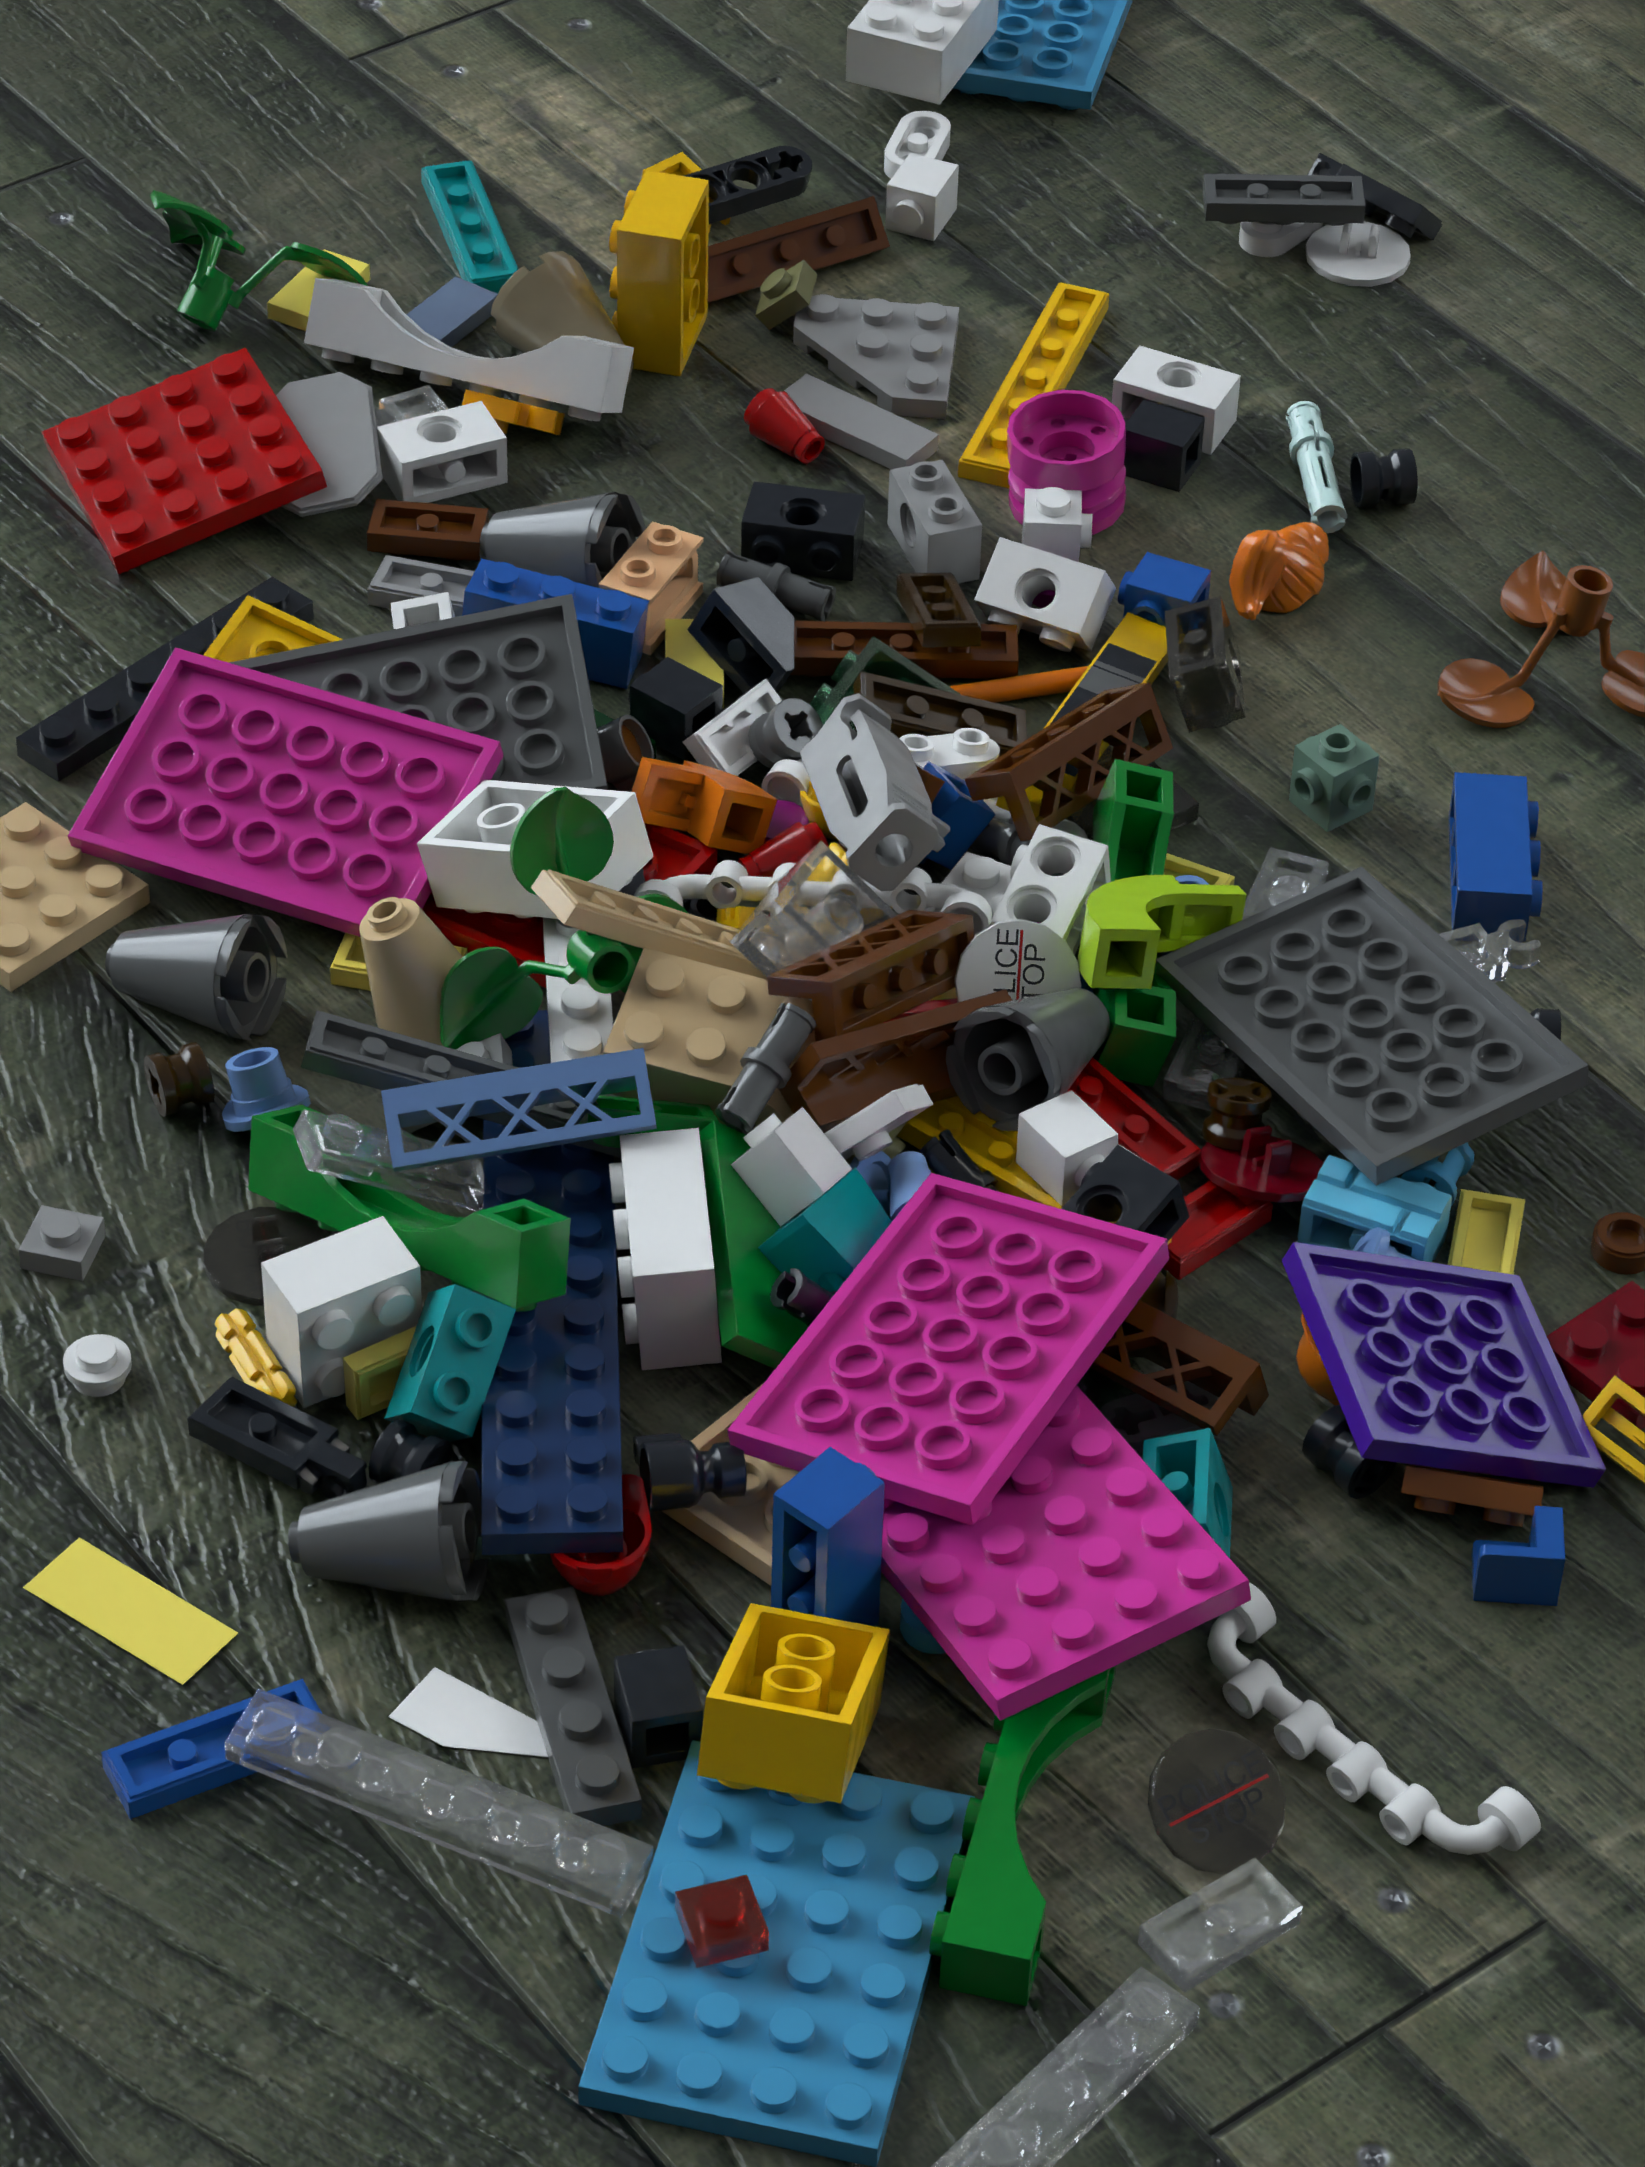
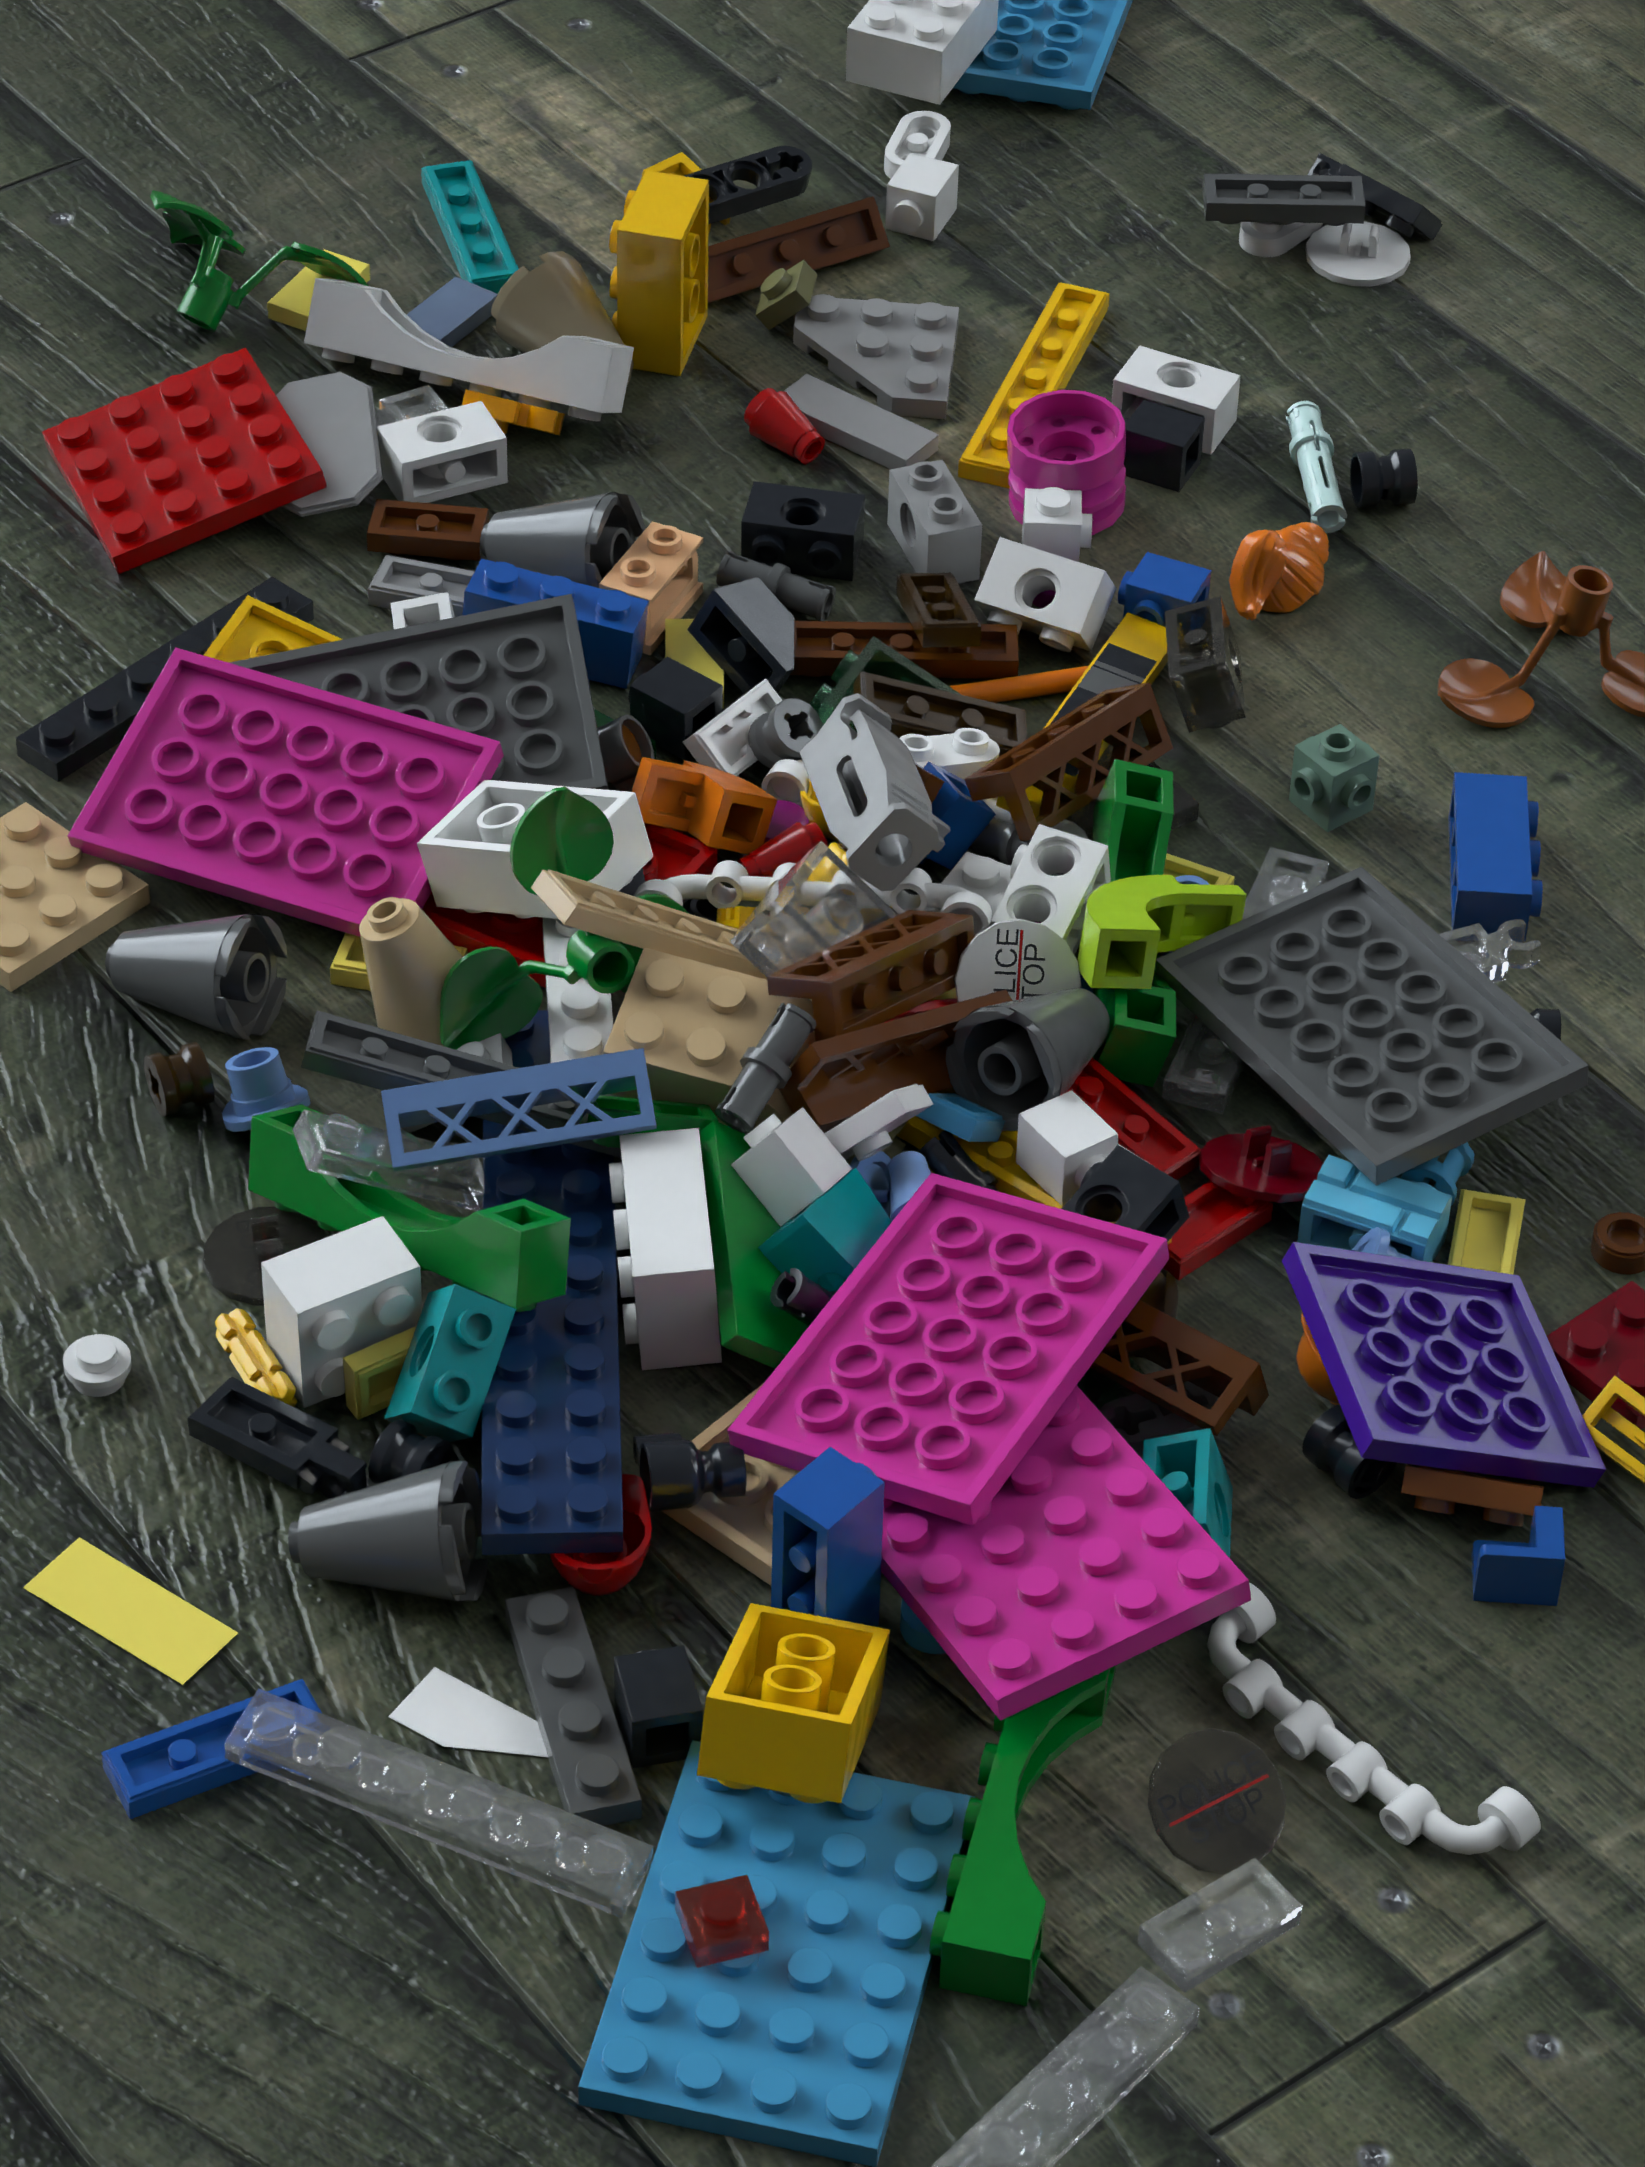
light grey plate [19,1205,106,1281] -> none
dark brown wheel [1202,1078,1272,1151] -> none
none -> dark azure tile [916,1093,1005,1142]

